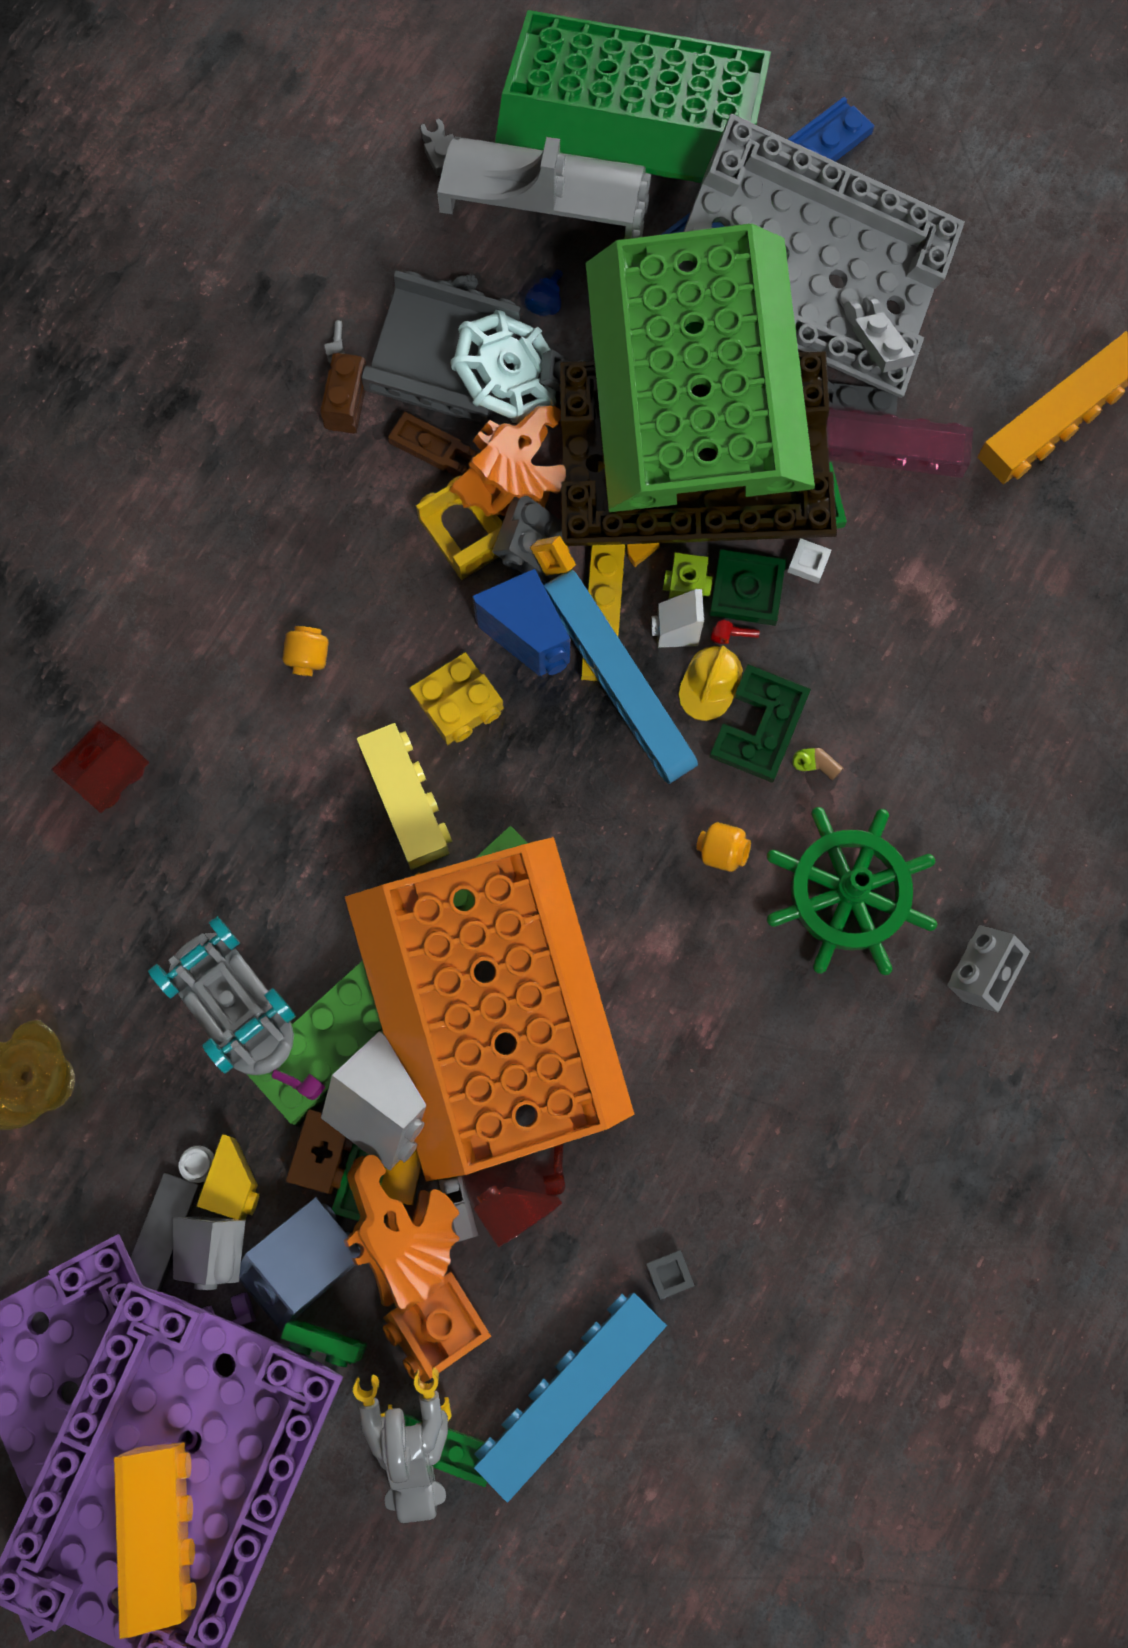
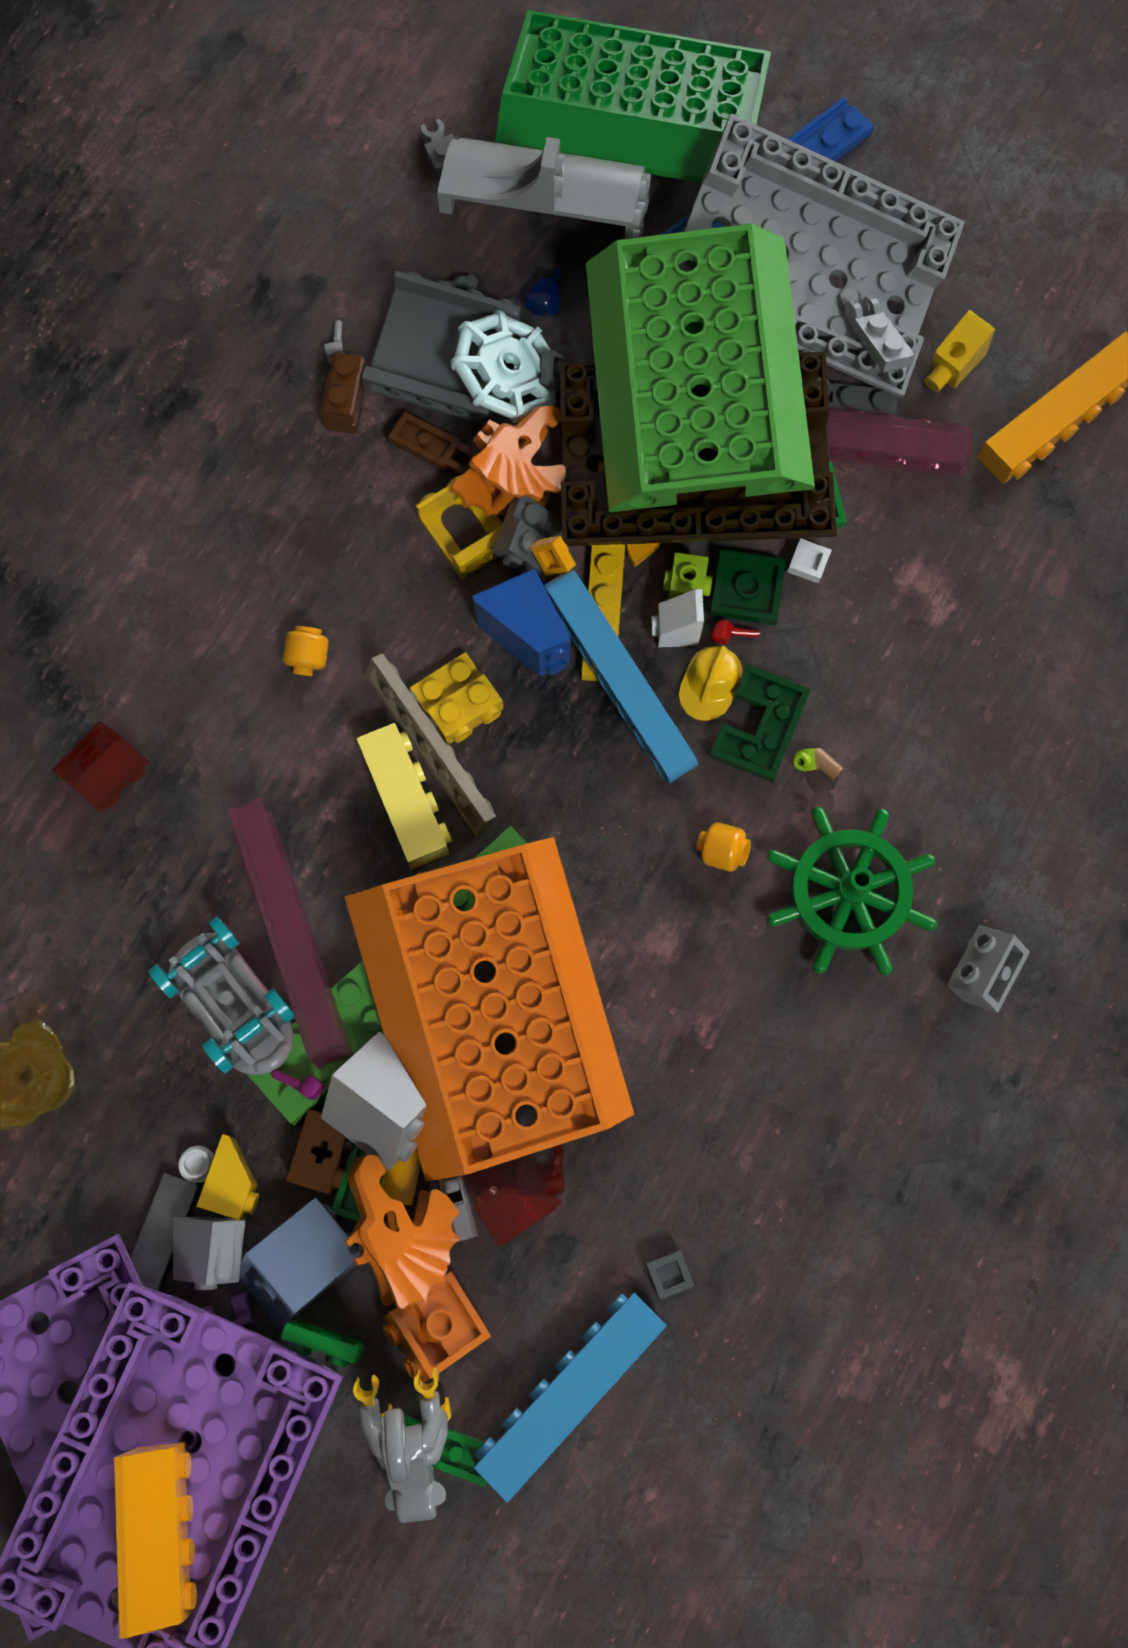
none -> clear pink tile [228,798,353,1070]
none -> dark tan plate [365,653,496,837]
none -> yellow torso [924,310,995,392]

